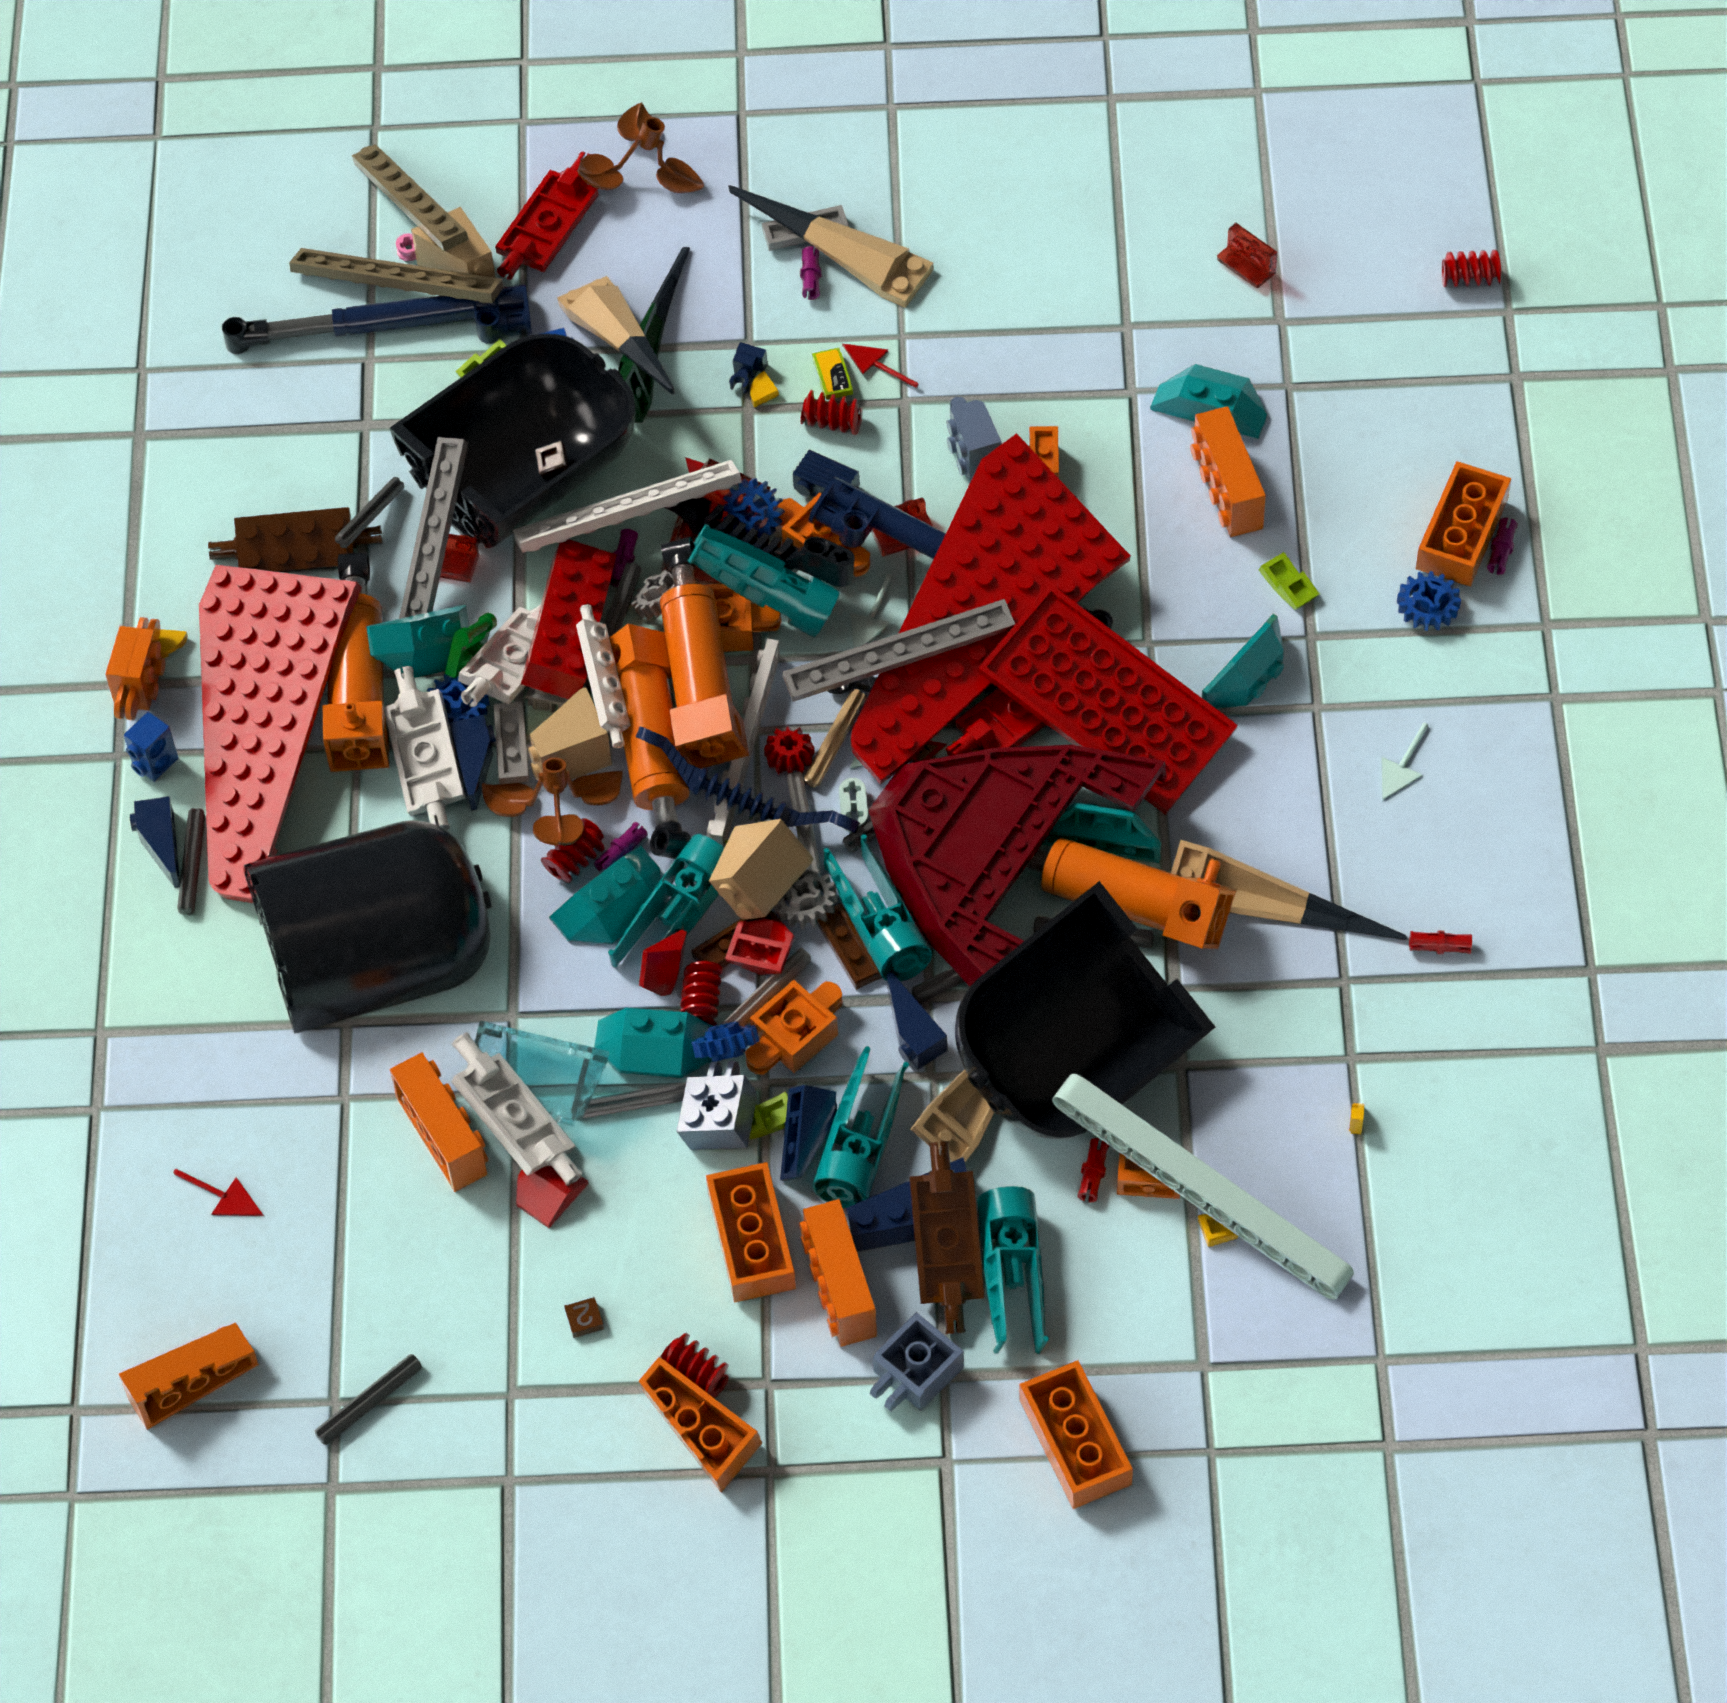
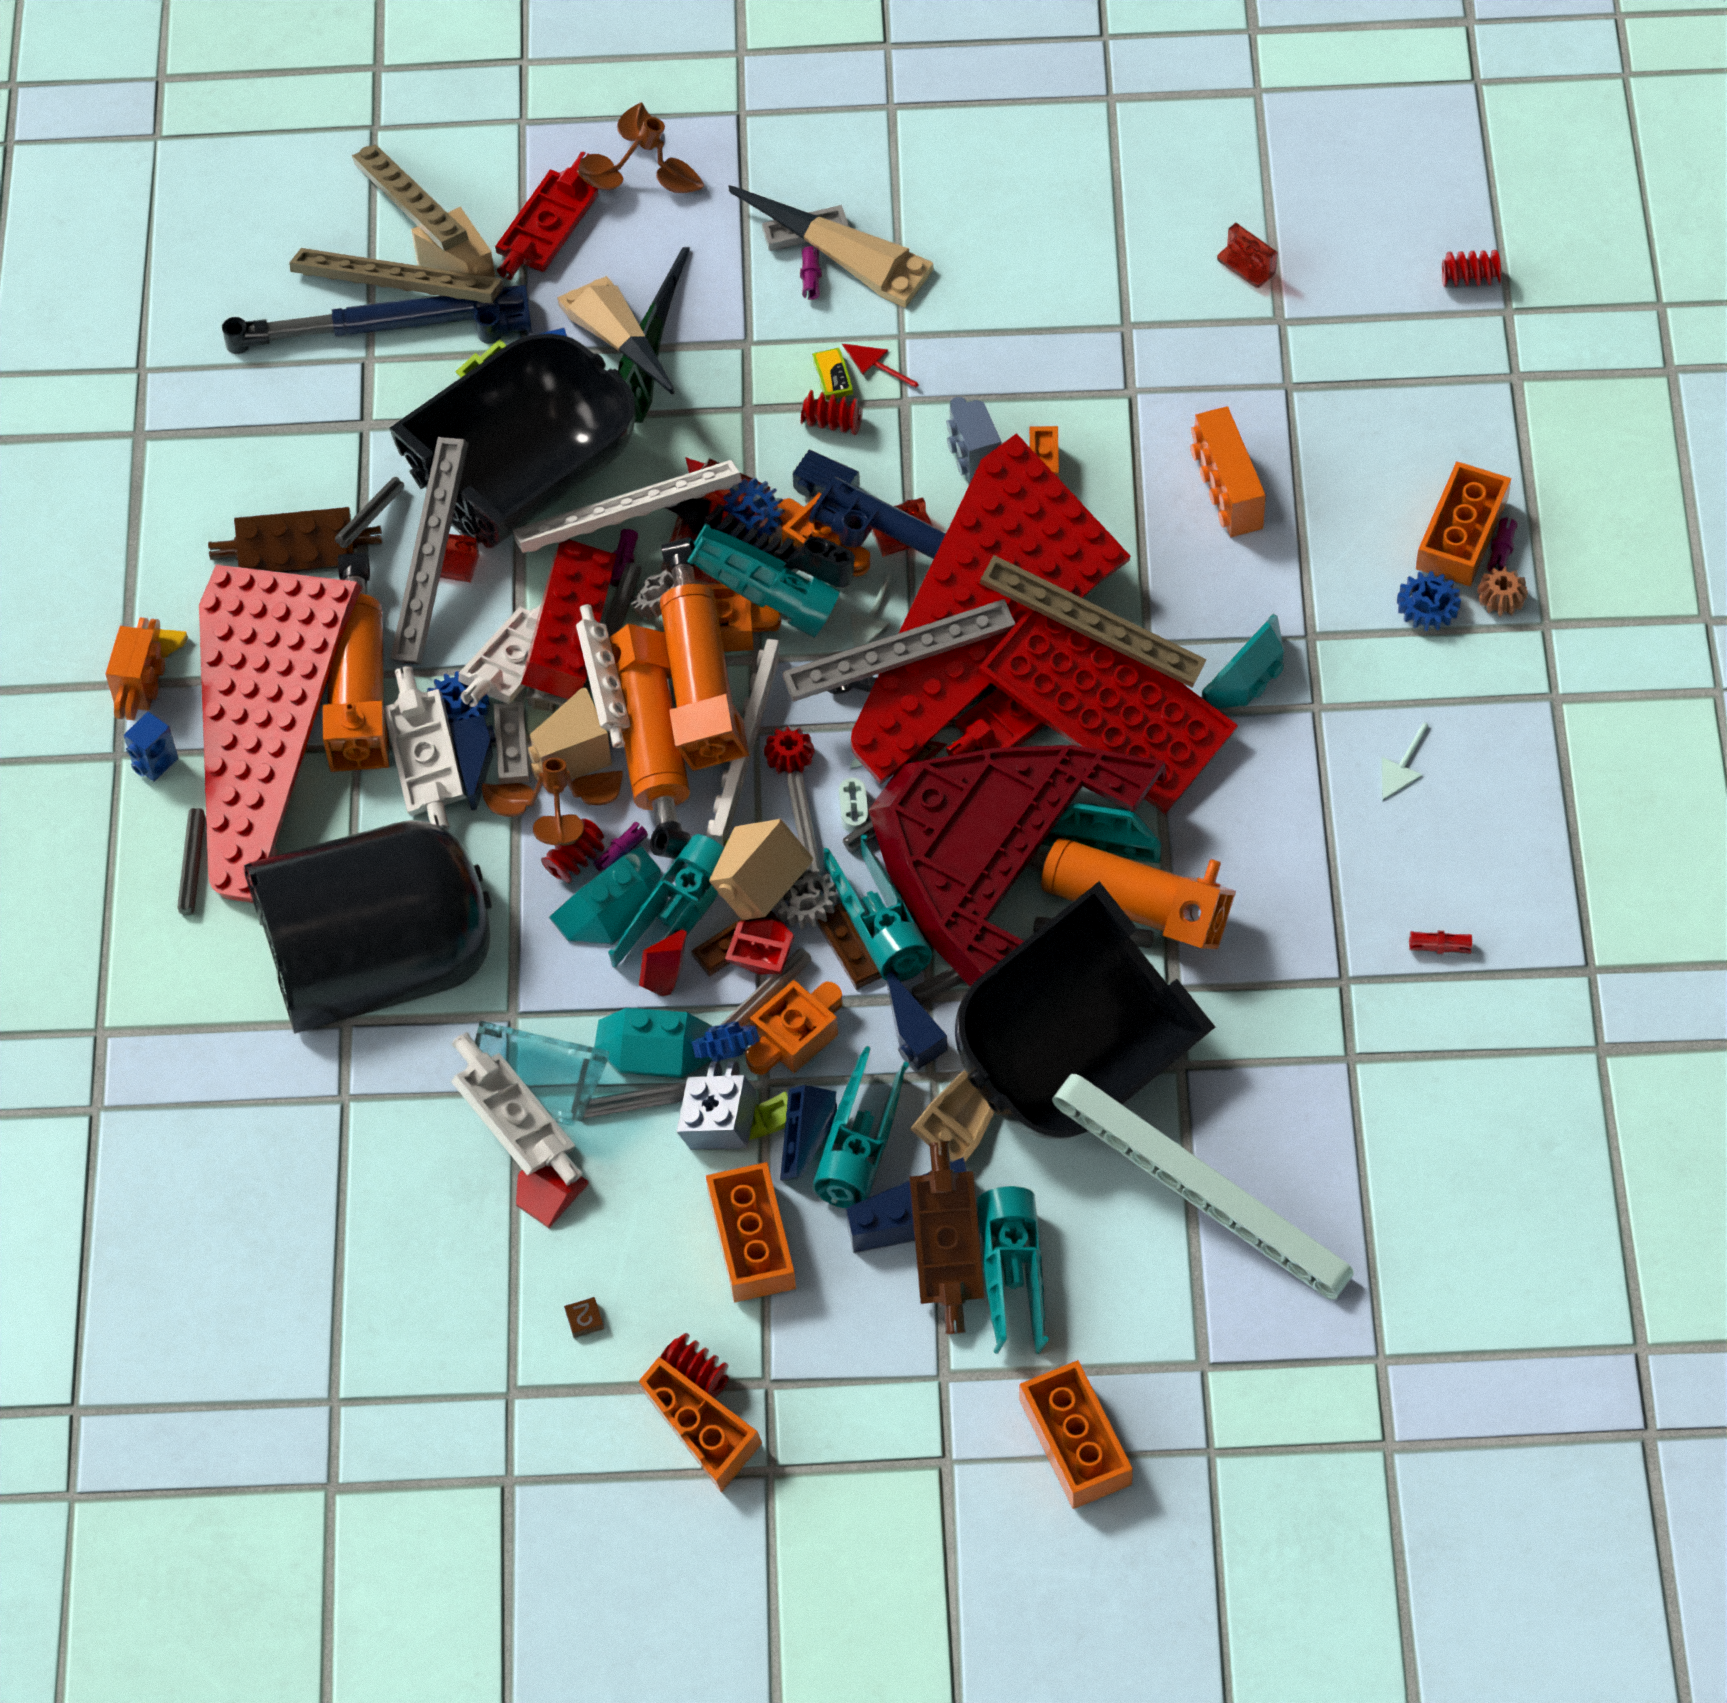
orange wedge [119,1322,259,1430] -> none
dark blue slope [130,796,180,888] -> none
red piece [173,1169,263,1216] -> none
dark grey axle [315,1354,422,1445] -> none
teal wedge [366,605,469,678] -> none
orange brick [389,1052,489,1192] -> none
bright pink bush [396,233,416,261] -> none
green plate [445,613,497,678] -> none
tile [535,441,569,478] -> none
dark blue piece [635,726,860,833] -> none
red piece [680,961,723,1026] -> none
dark blue piece [729,342,768,394] -> none
yellow tile [750,371,779,408] -> none
orange brick [799,1199,877,1347] -> none
tan axle [804,689,866,788] -> none
sand blue hinge [869,1312,964,1411] -> none
red pin [1077,1138,1110,1203] -> none
orange panel [1117,1153,1180,1199] -> none
teal wedge [1150,364,1267,439] -> none
tan plate [1171,840,1408,940] -> none
yellow tile [1198,1214,1238,1247] -> none
lime slope [1258,552,1320,610] -> none
yellow tile [1349,1103,1365,1135] -> none
none -> dark tan plate [980,555,1207,688]
none -> nougat gear [1477,566,1528,617]

